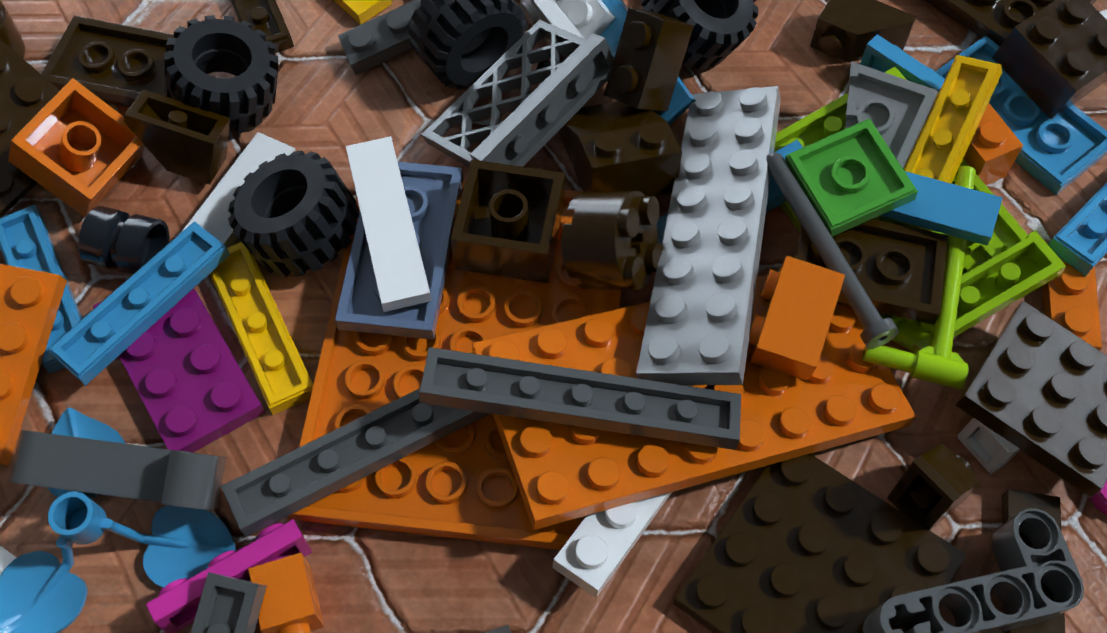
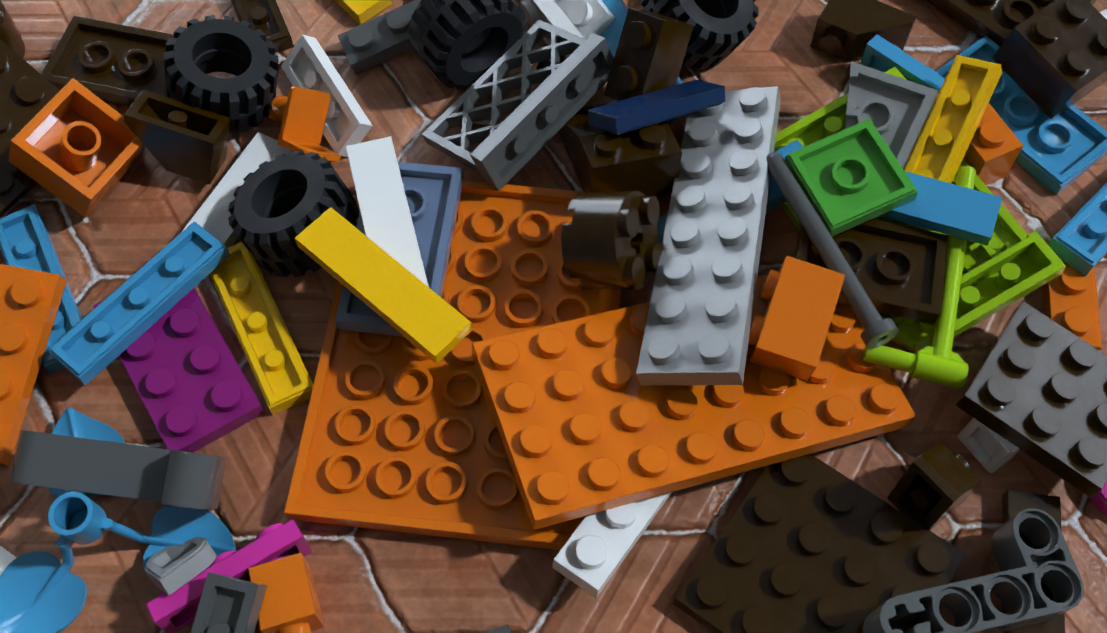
black wheel [78,206,170,274] -> none
dark grey plate [221,388,491,537] -> none
dark grey plate [419,347,741,450] -> none
dark brown brick [451,159,565,283] -> none
none -> light grey tile [144,537,216,595]
none -> orange bracket [269,86,341,162]
none -> white plate [281,34,373,157]
none -> yellow tile [295,207,472,364]
none -> dark blue tile [588,80,725,135]

